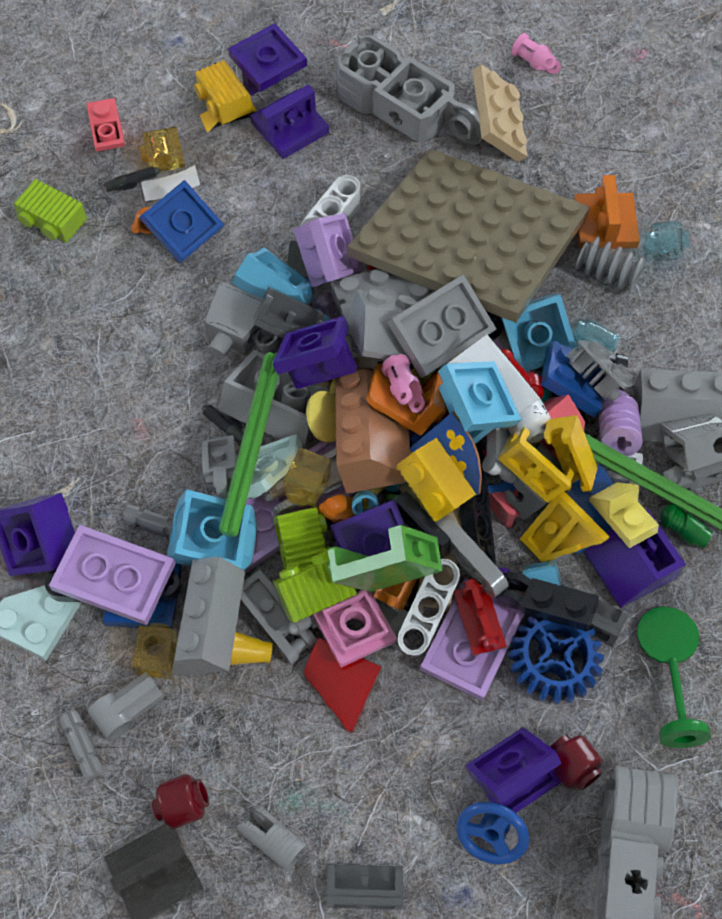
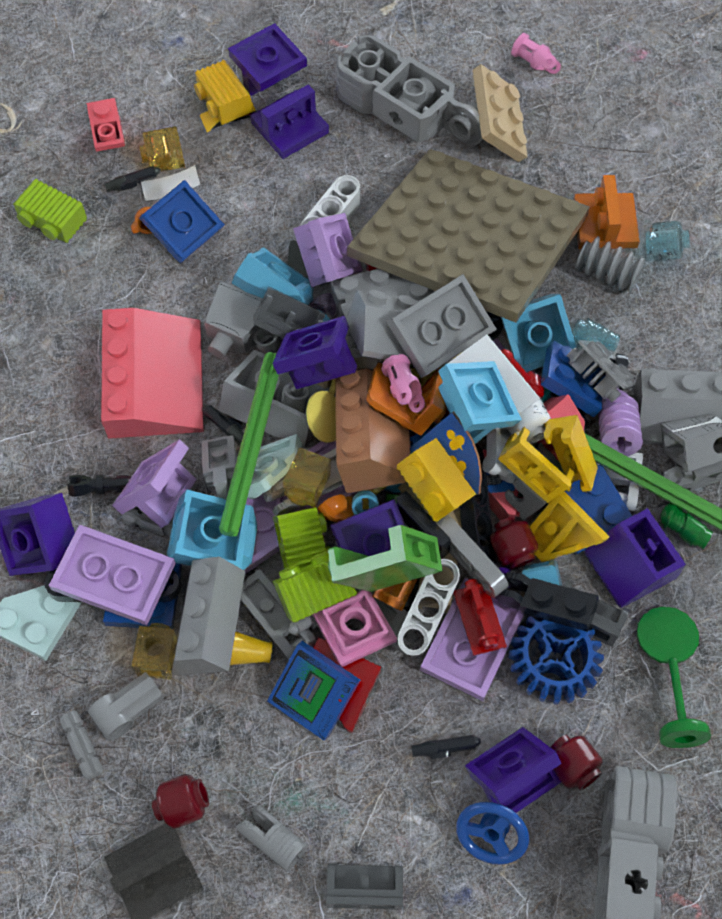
light yellow slope [589,482,659,548] -> none
none -> black piece [67,475,131,497]
none -> coral slope [101,308,204,439]
none -> lavender bracket [112,439,196,528]
none -> blue tile [267,641,361,741]
none -> black piece [411,735,481,759]
none -> dark red head [489,517,538,570]

